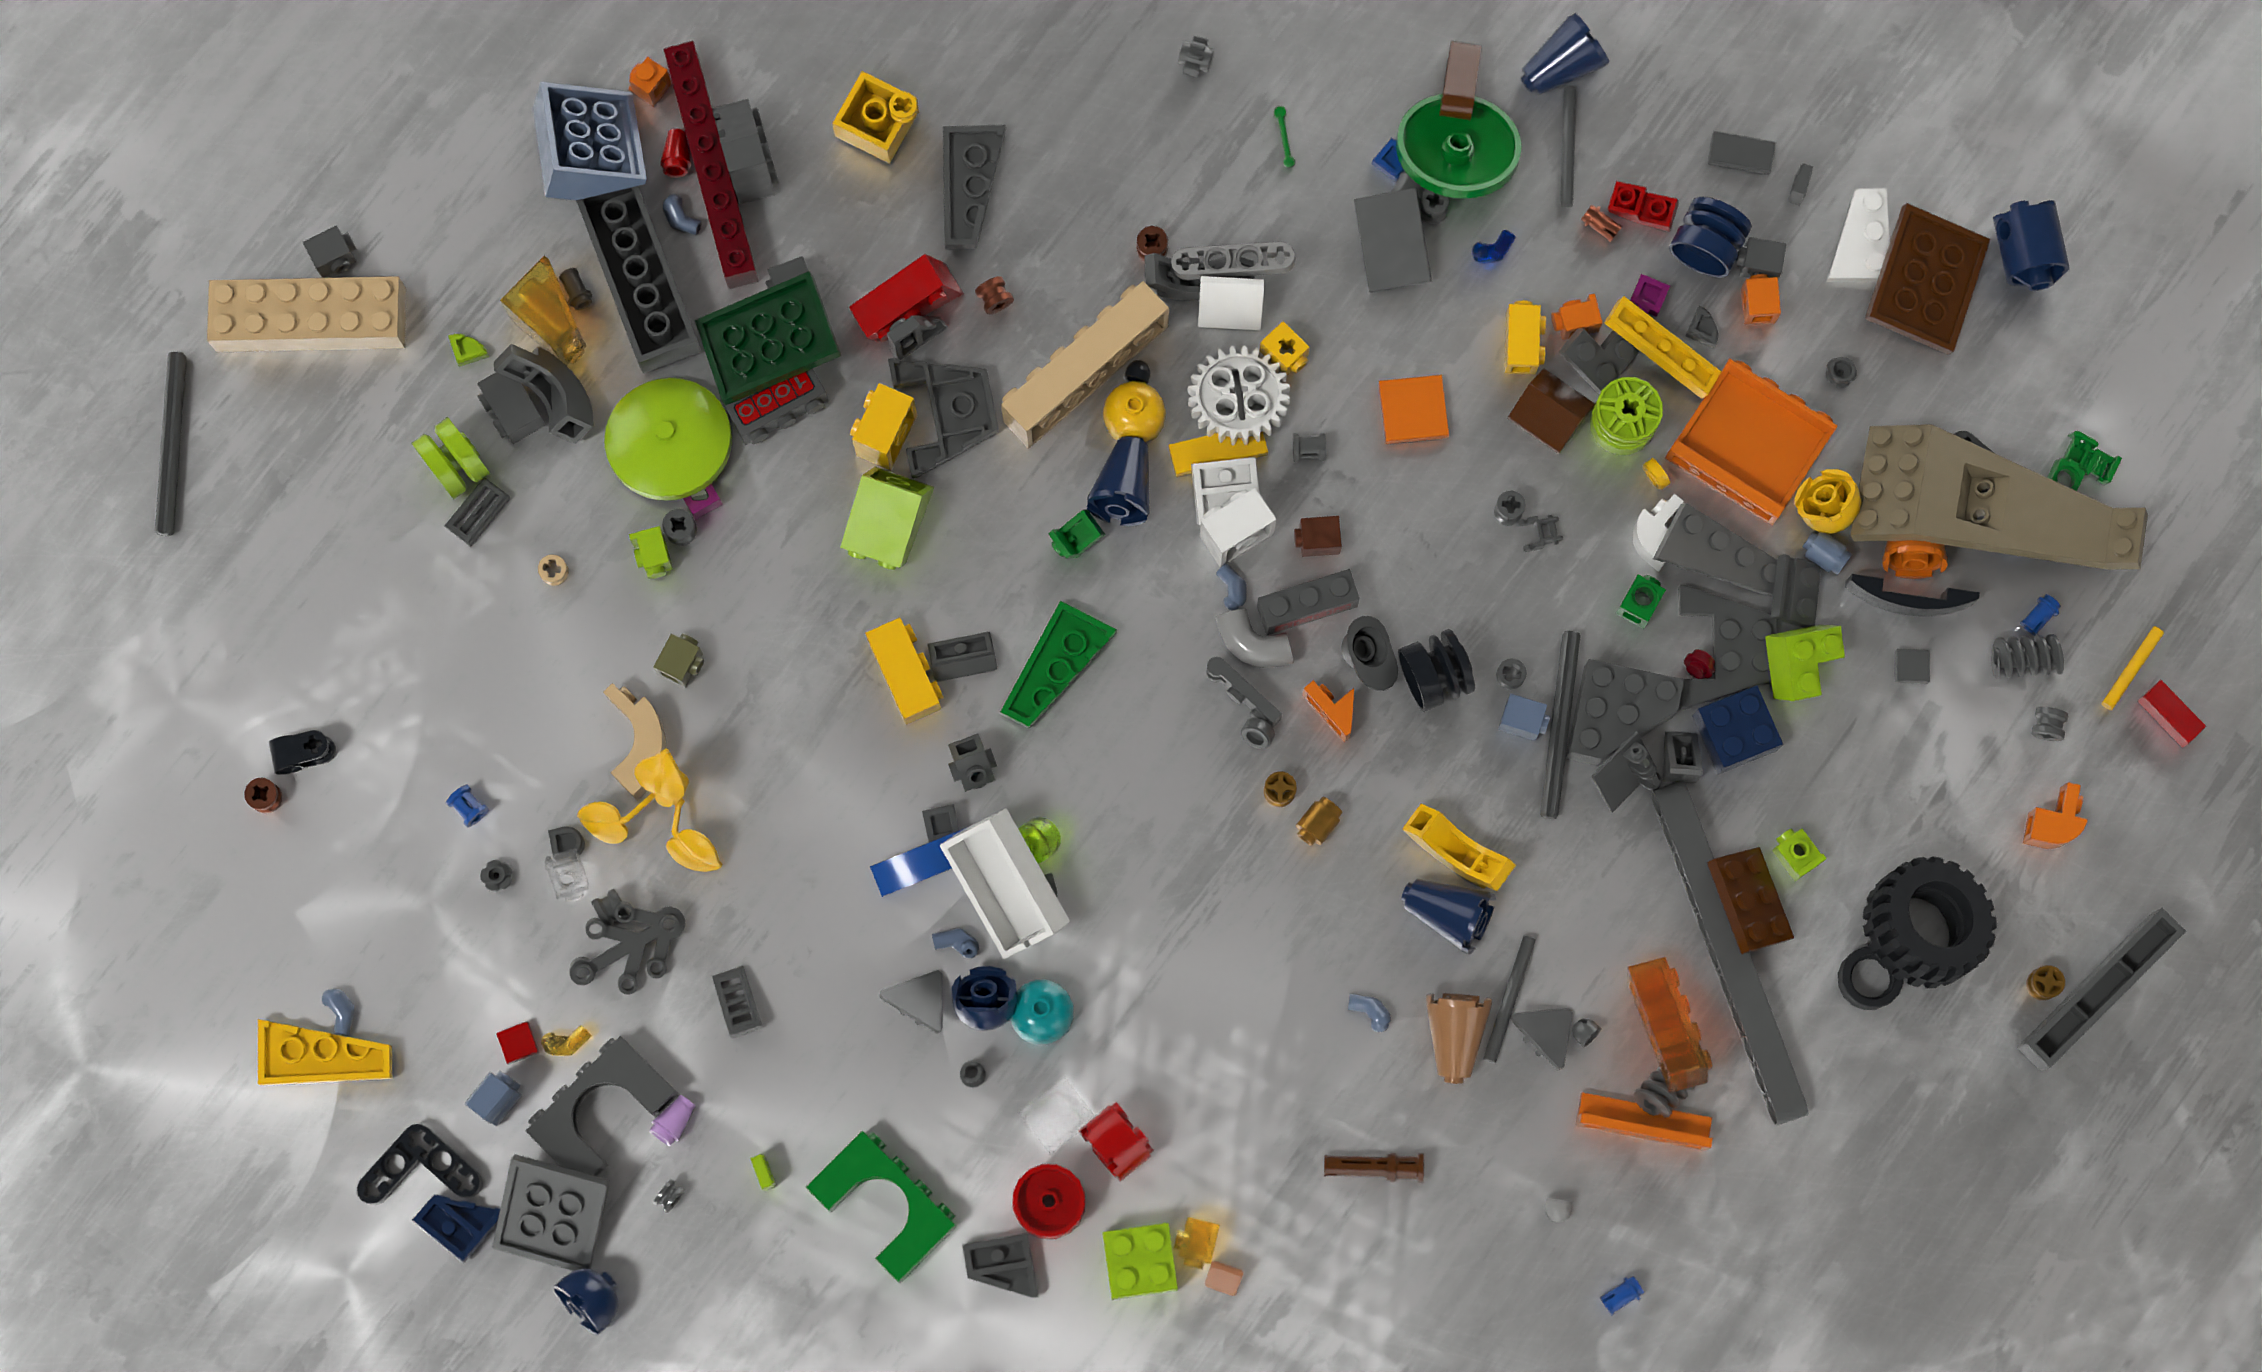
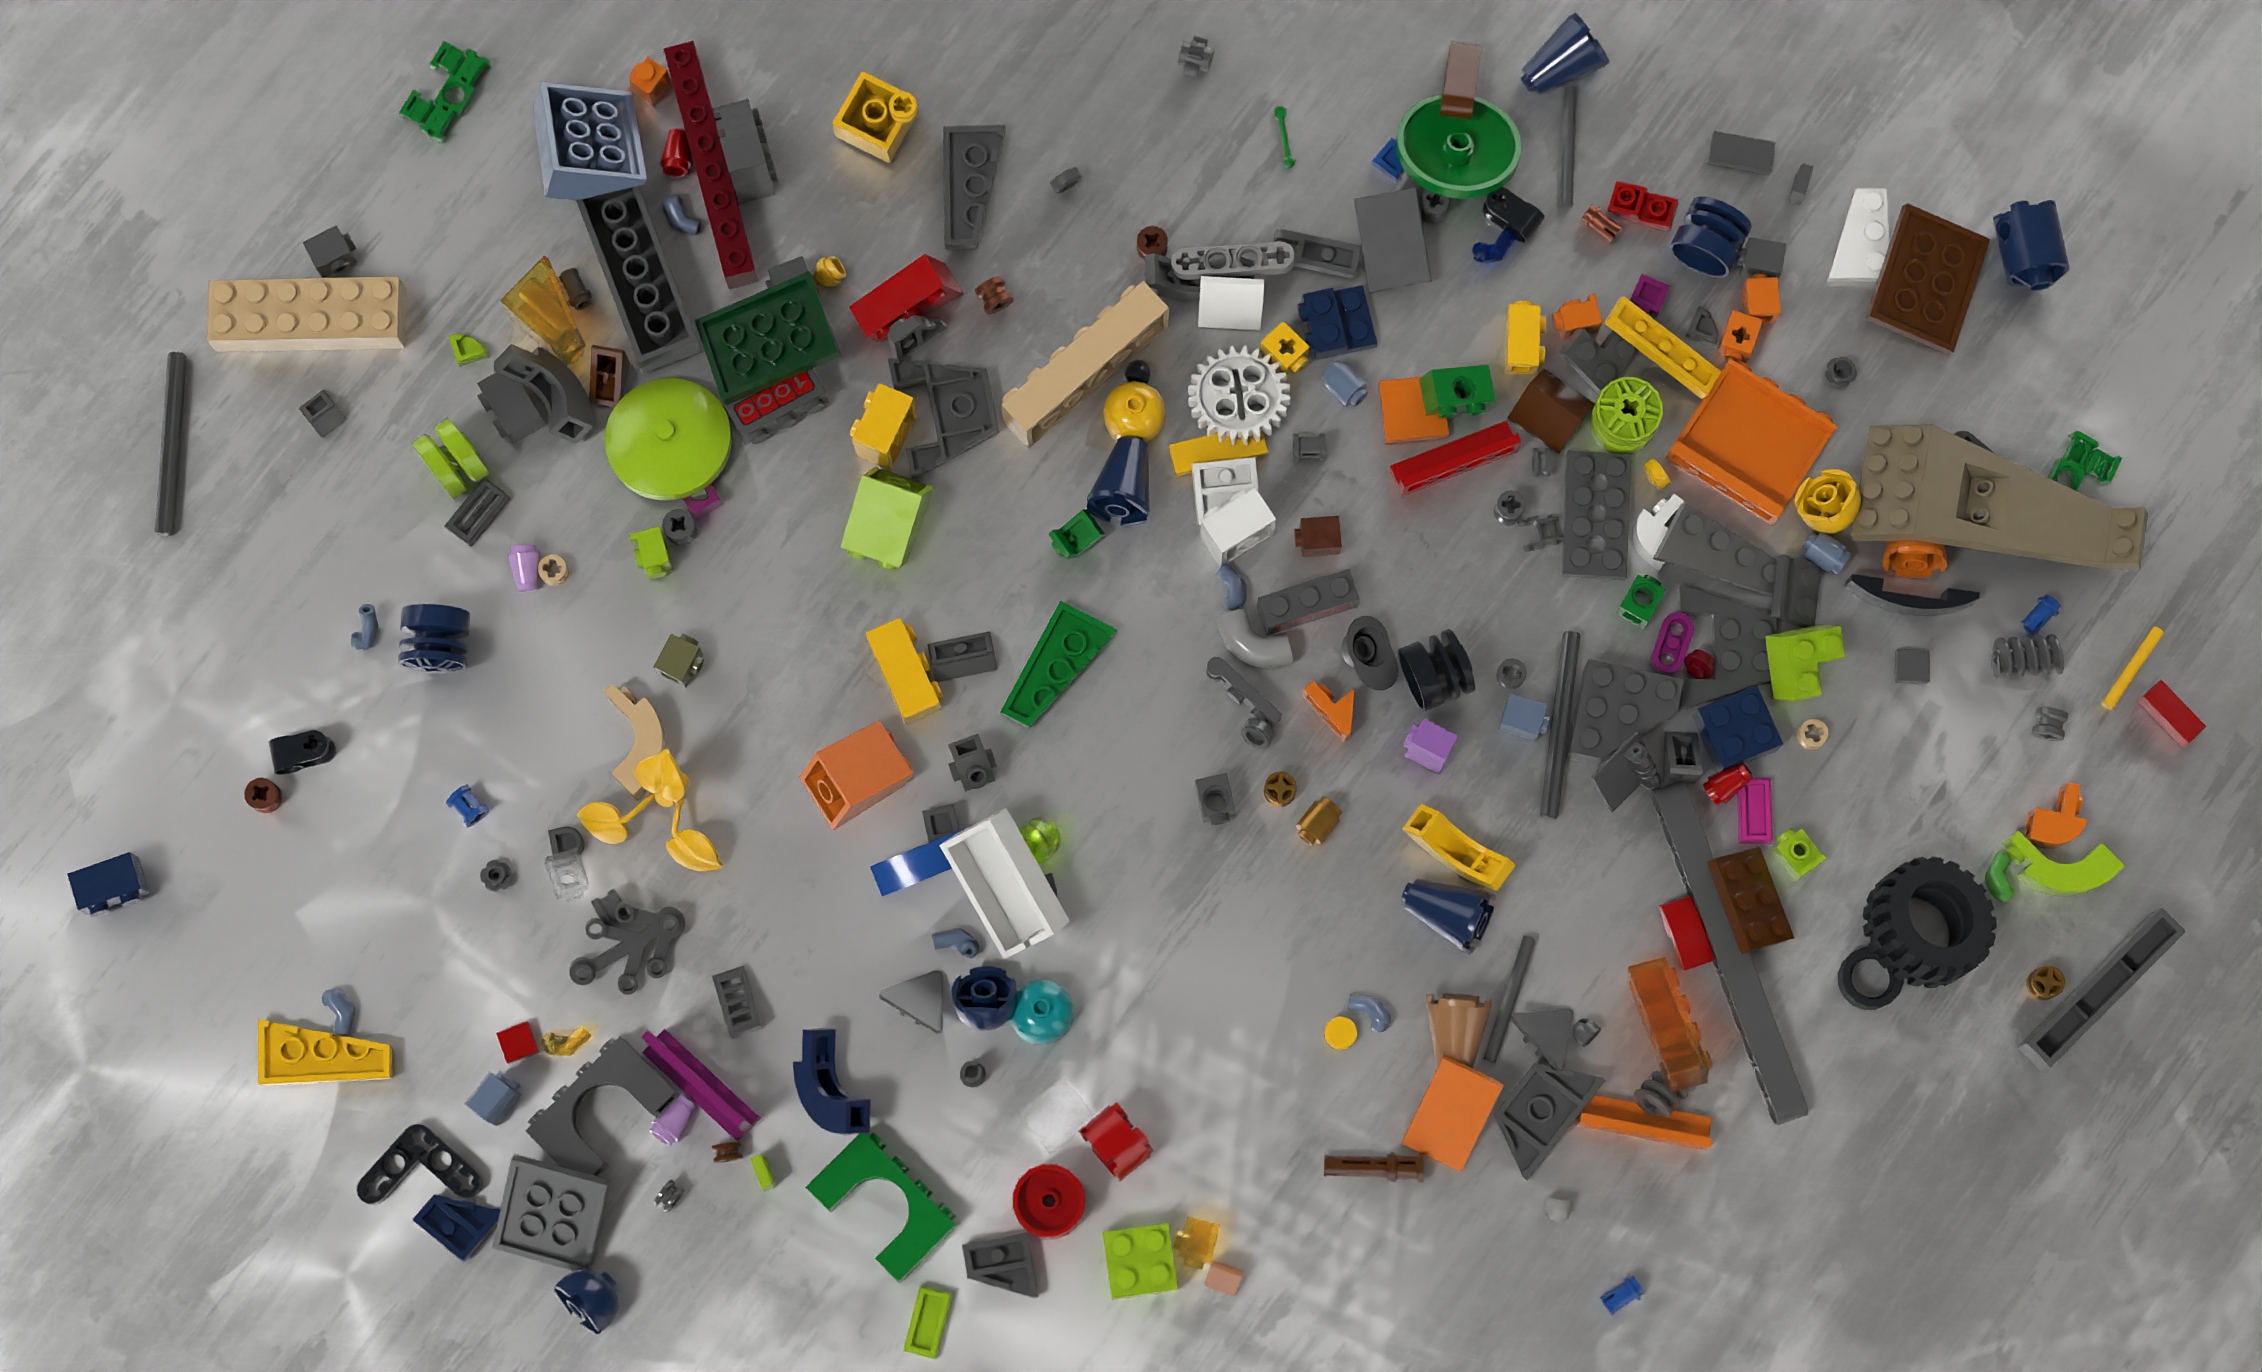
none -> dark blue brick [67,852,150,917]
none -> dark grey slope [298,390,346,437]
none -> sand blue arm [351,604,378,651]
none -> dark blue wheel [398,604,470,673]
none -> green piece [399,41,491,144]
none -> lavender cone [507,544,539,592]
none -> reddish brown slope [589,345,630,407]
none -> magenta fence [641,1029,760,1142]
none -> reddish brown bush [711,1142,743,1163]
none -> dark blue arch [793,1028,871,1135]
none -> orange slope [799,721,914,830]
none -> yellow plate [814,255,846,287]
none -> lime tile [903,1286,953,1360]
none -> dark grey tile [1050,167,1082,194]
none -> dark grey brick [1195,773,1235,825]
none -> dark grey plate [1269,229,1362,279]
none -> dark blue plate [1297,285,1377,360]
none -> sand blue brick [1321,360,1368,407]
none -> yellow tile [1324,1016,1357,1050]
none -> red fence [1389,420,1522,497]
none -> orange tile [1402,1055,1504,1172]
none -> medium lavender brick [1403,718,1458,774]
none -> green brick [1419,365,1496,419]
none -> black piece [1482,187,1544,244]
none -> dark grey wing [1493,1063,1606,1180]
none -> dark grey bush [1532,448,1551,477]
none -> dark grey plate [1561,450,1631,580]
none -> magenta plate [1650,612,1694,676]
none -> red slope [1659,895,1714,971]
none -> red cone [1703,762,1754,806]
none -> orange brick [1716,310,1763,363]
none -> dark pink tile [1737,778,1773,844]
none -> tan bush [1797,719,1829,750]
none -> bright green arm [1985,852,2014,902]
none -> lime arch [2002,830,2125,897]

